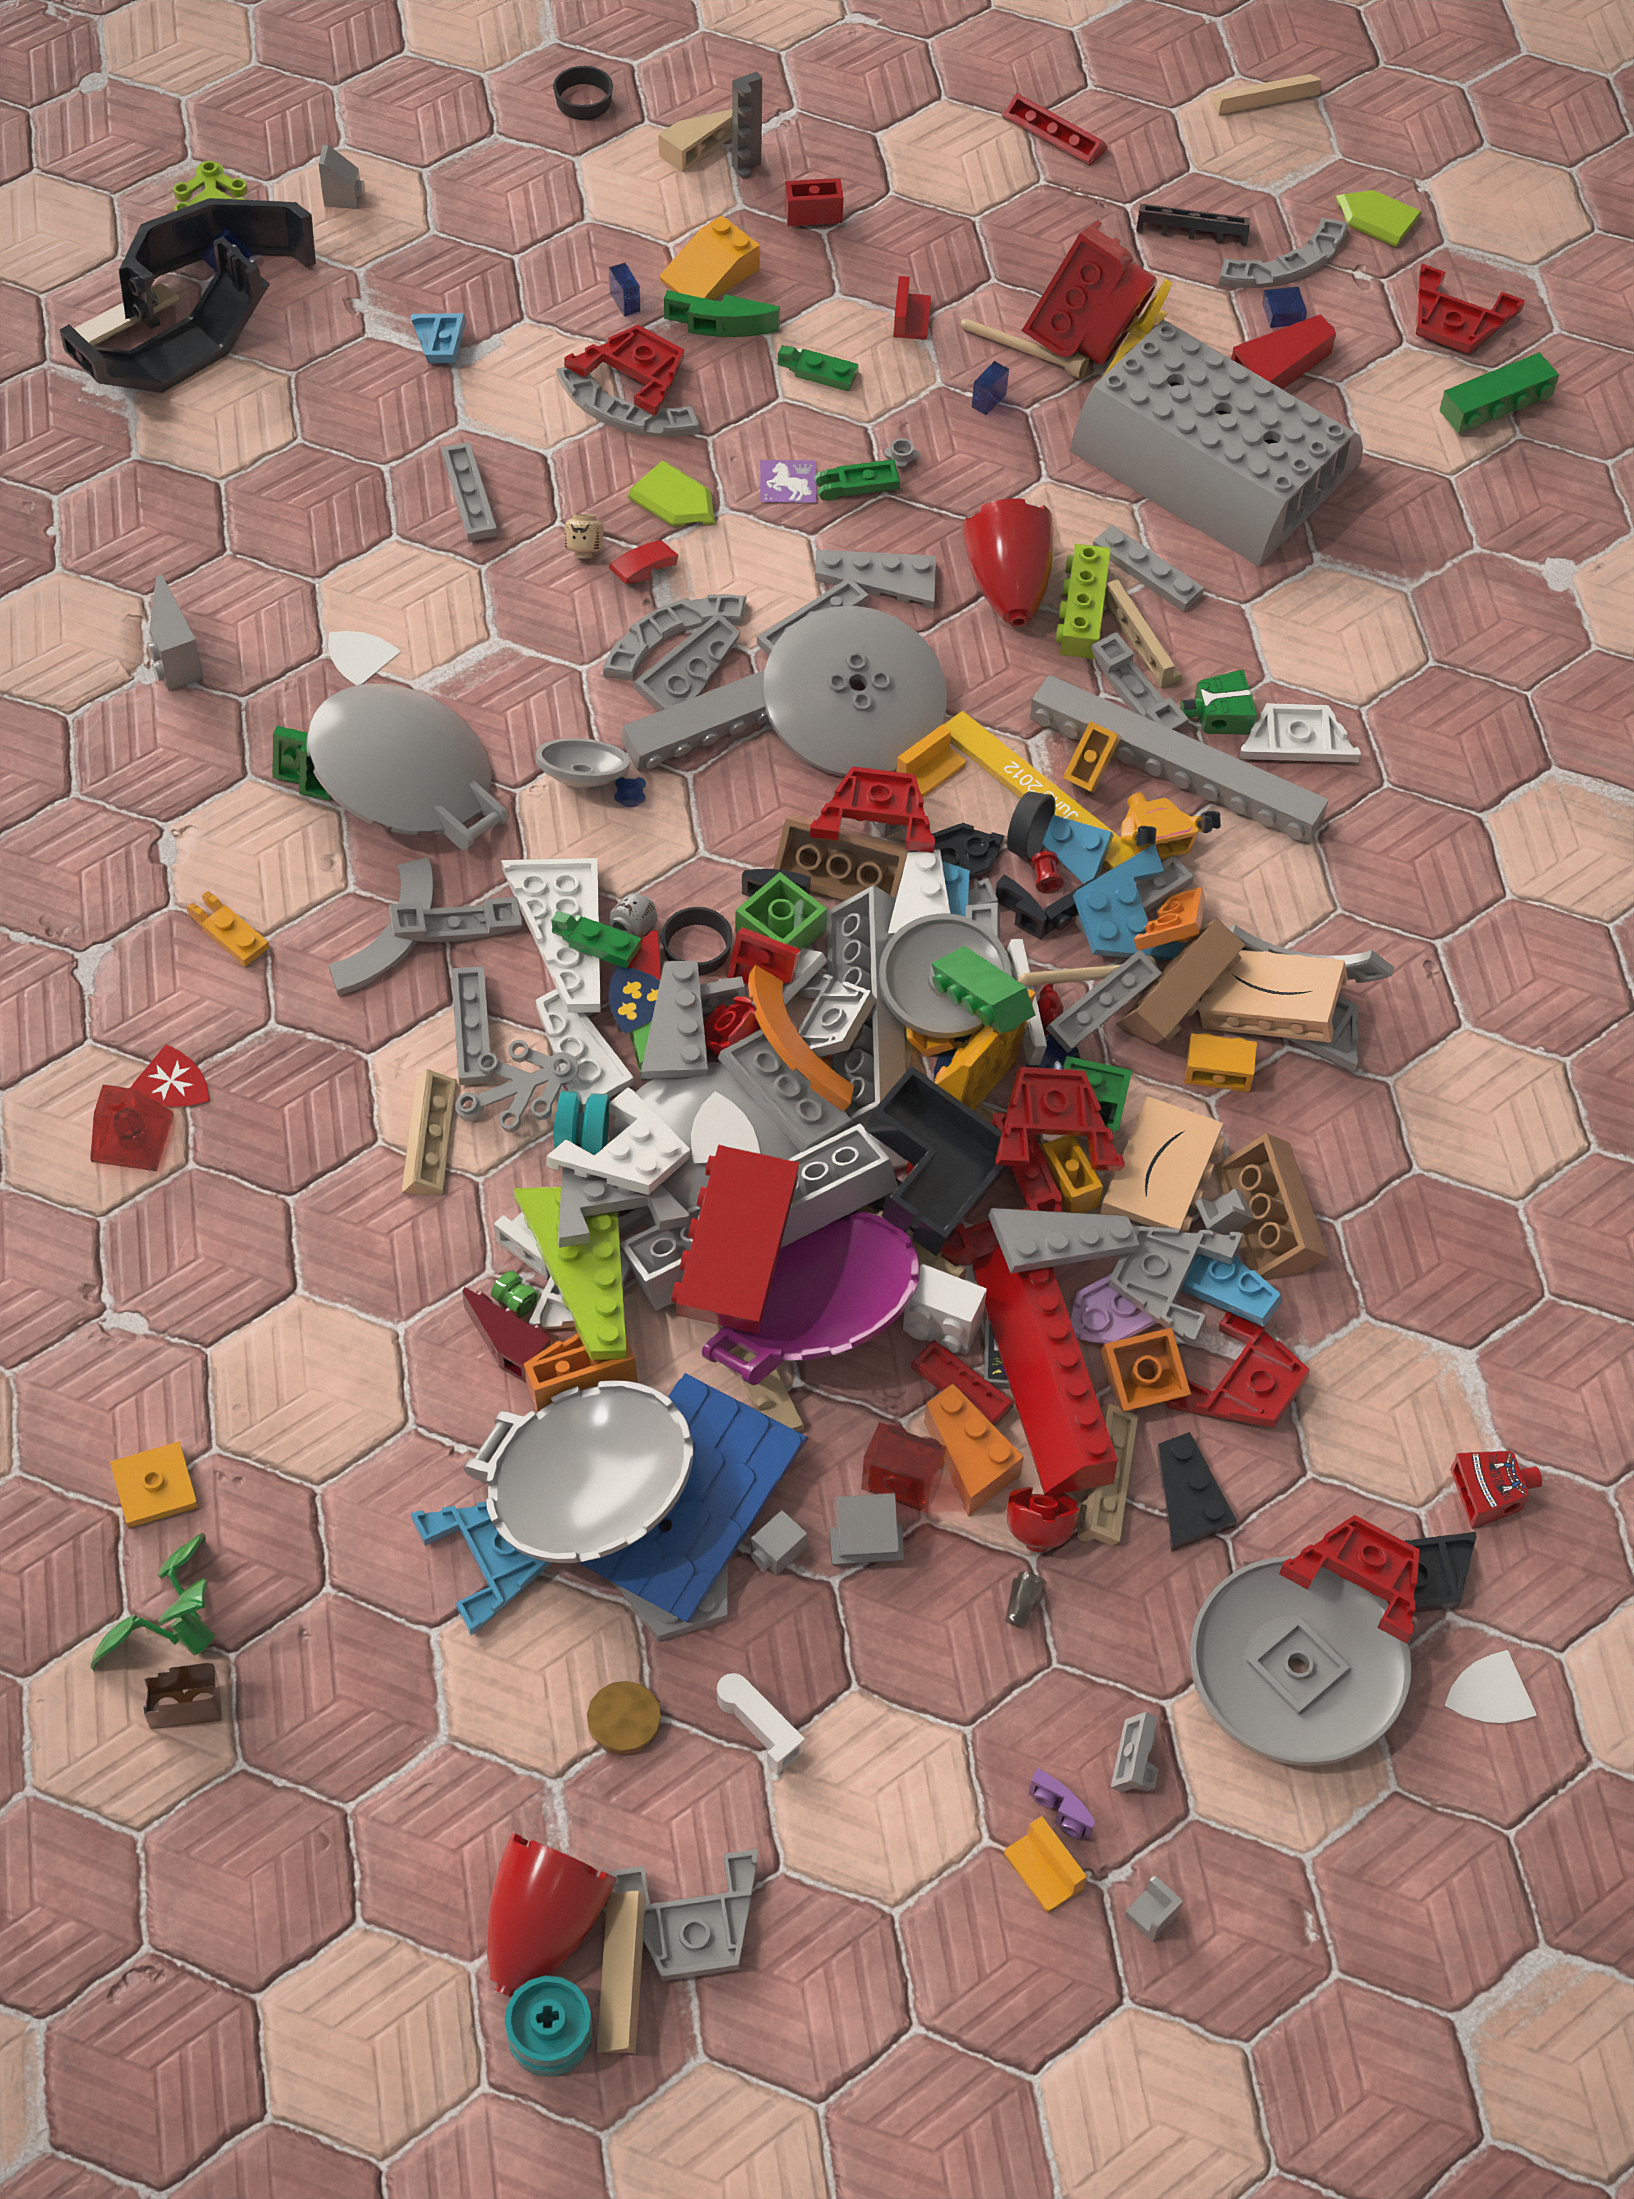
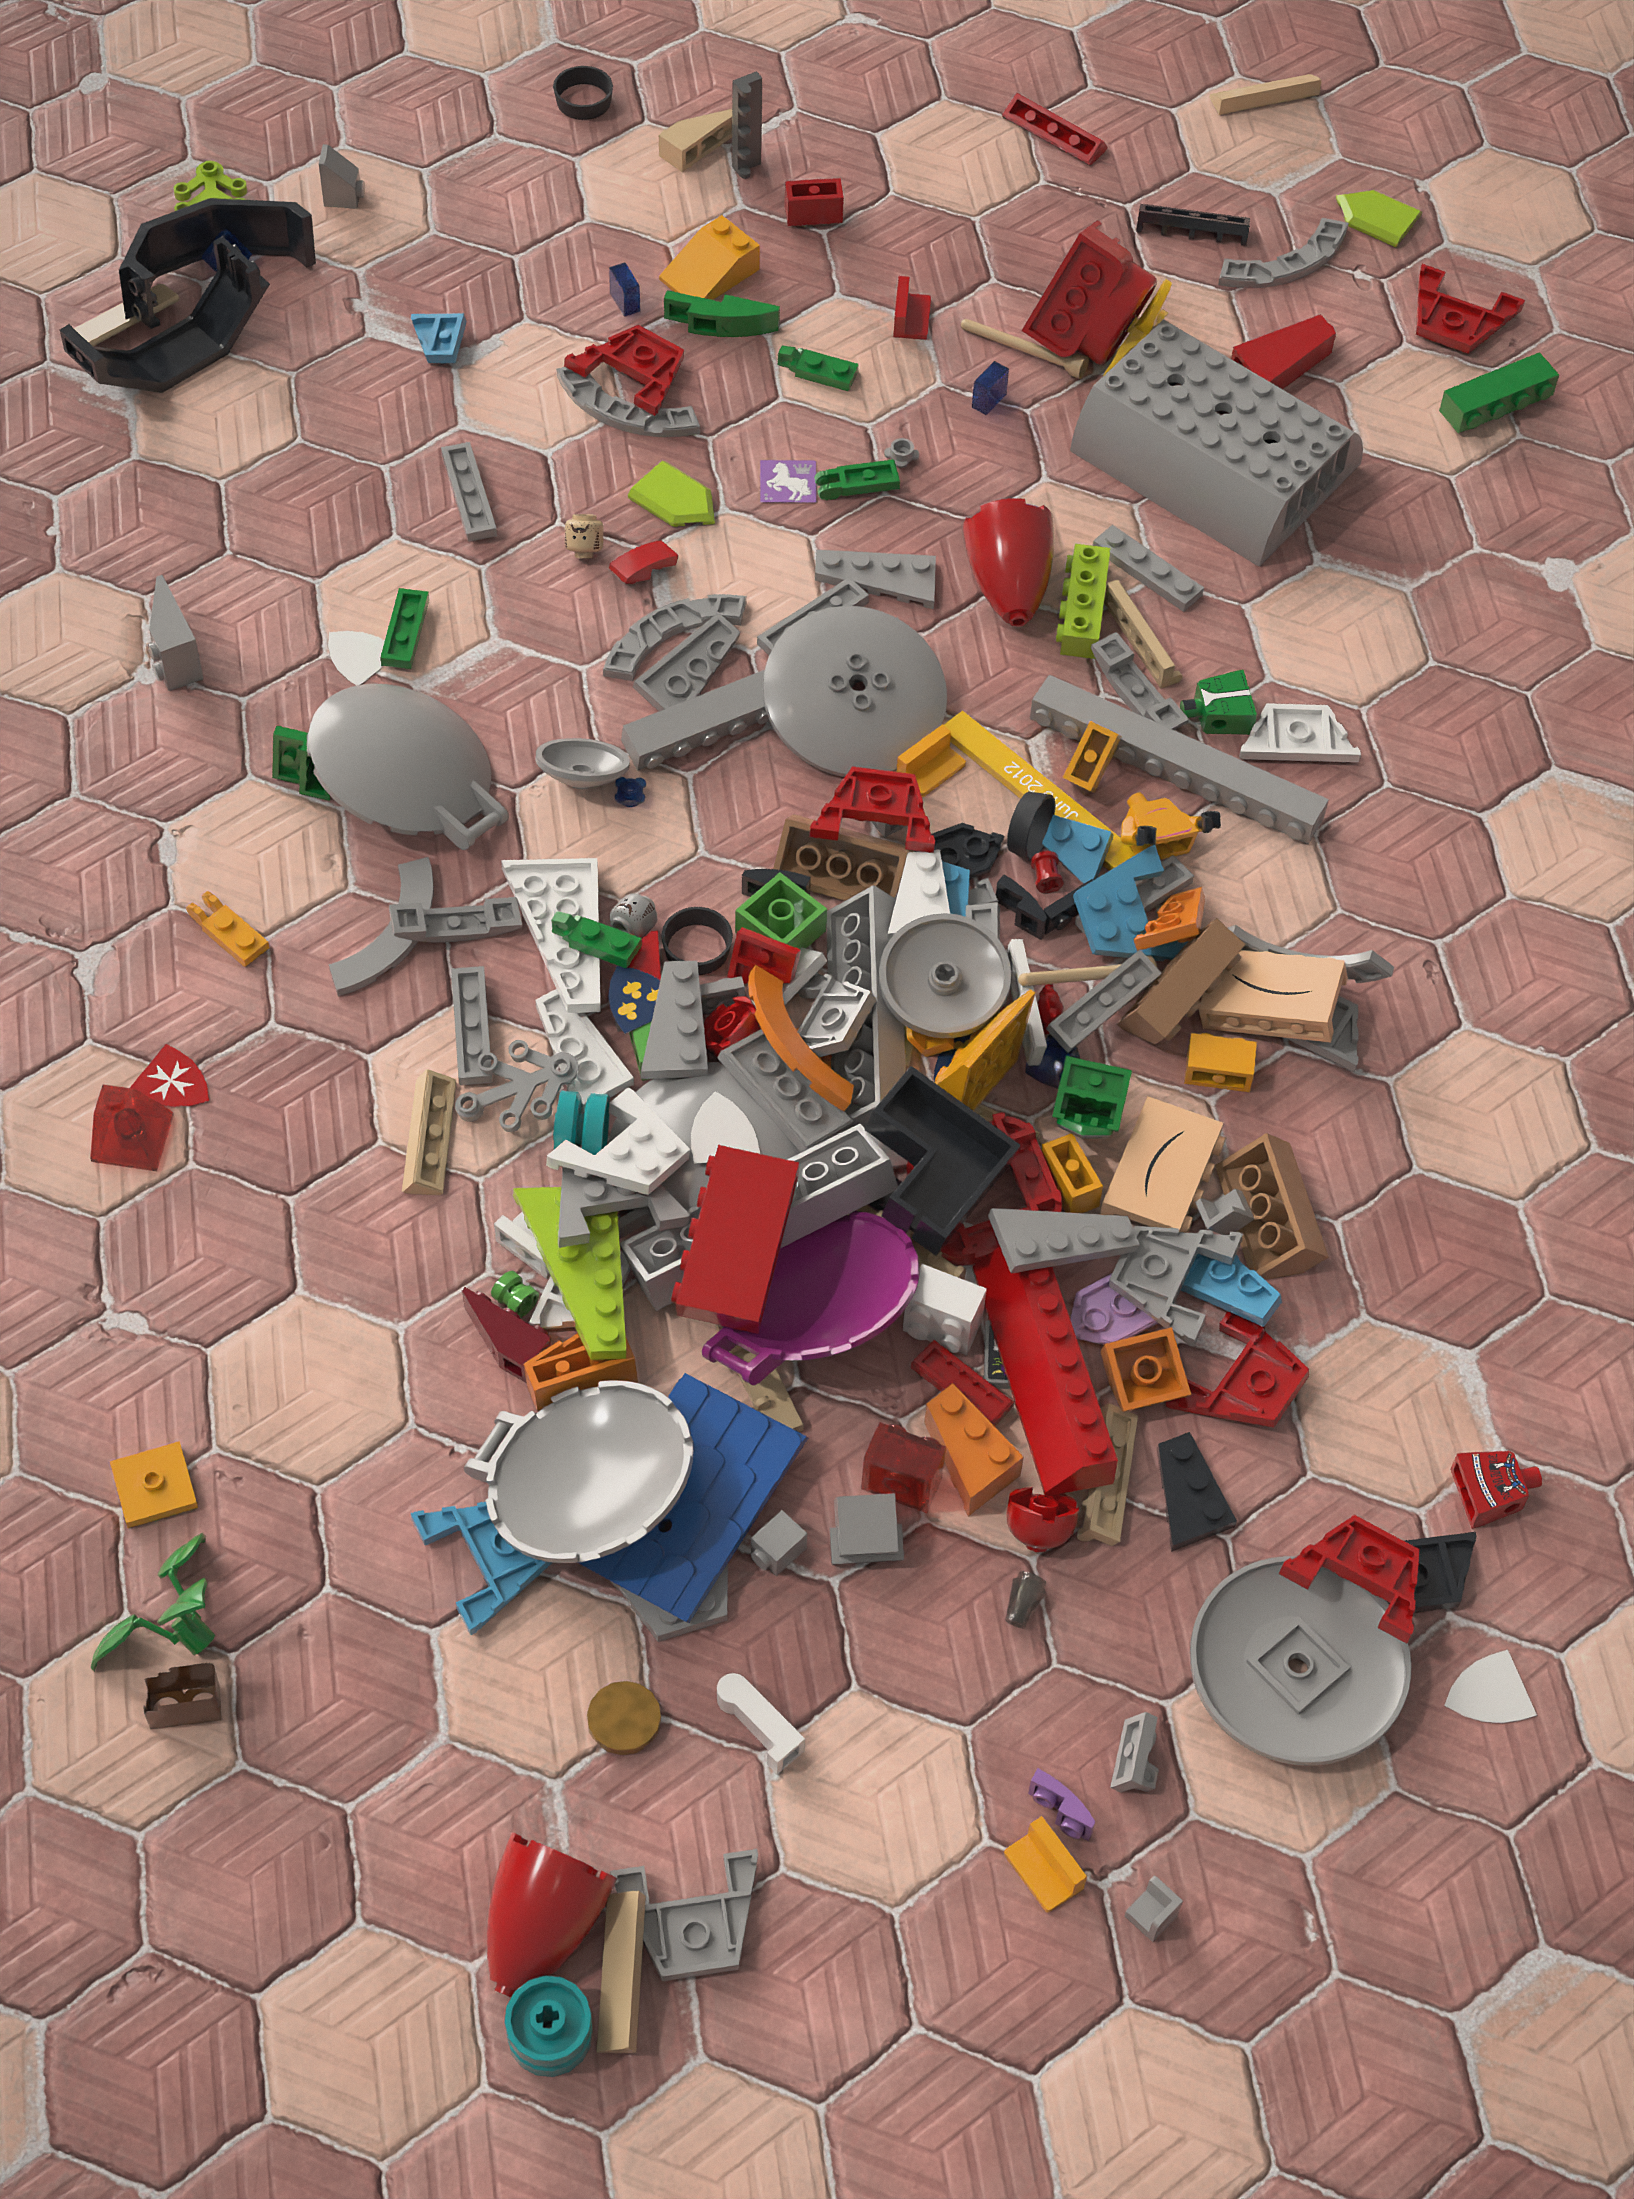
green brick [931,946,1036,1034] -> none
red wing [995,1067,1125,1171] -> none
clear blue piece [1262,286,1307,328] -> none
none -> green plate [380,588,430,669]

